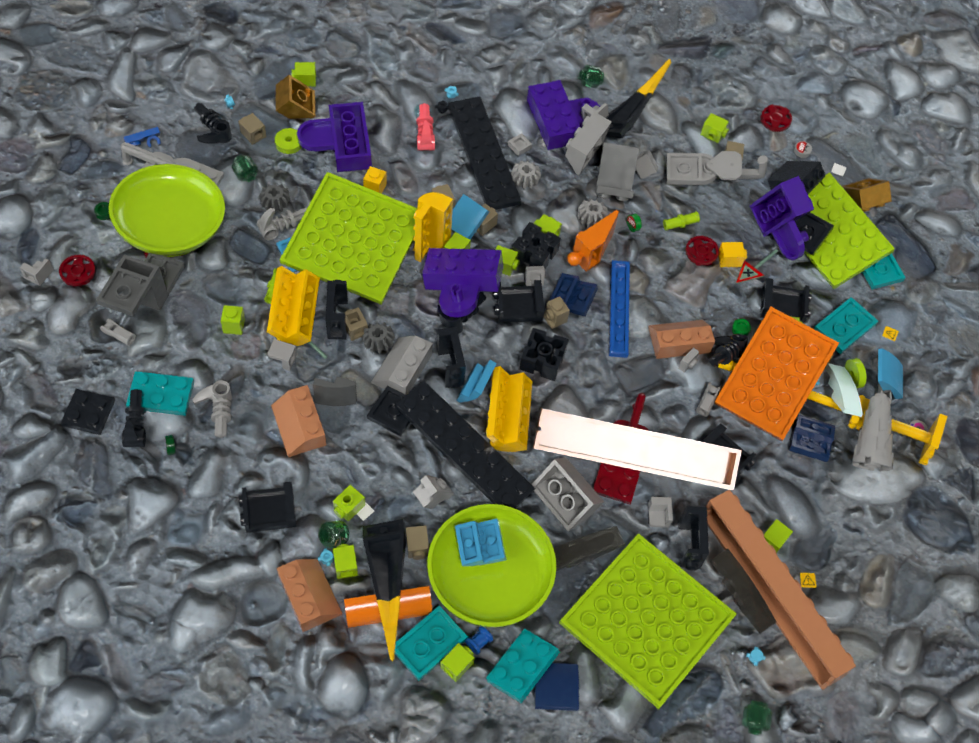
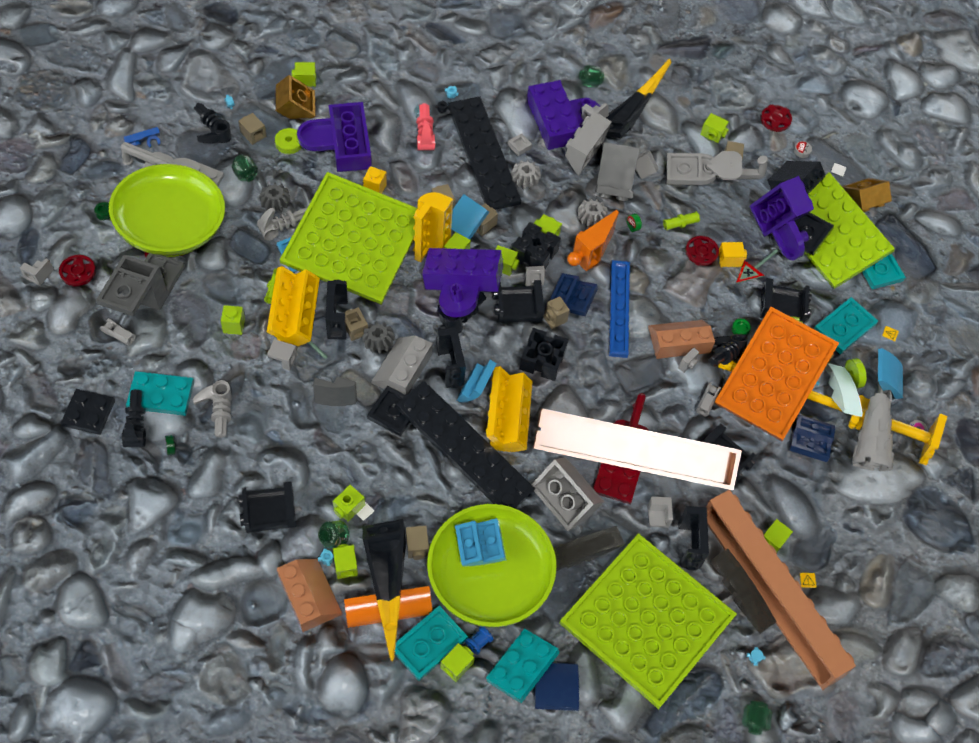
nougat slope [271,385,327,457] -> none
light grey brick [413,475,454,509] -> none

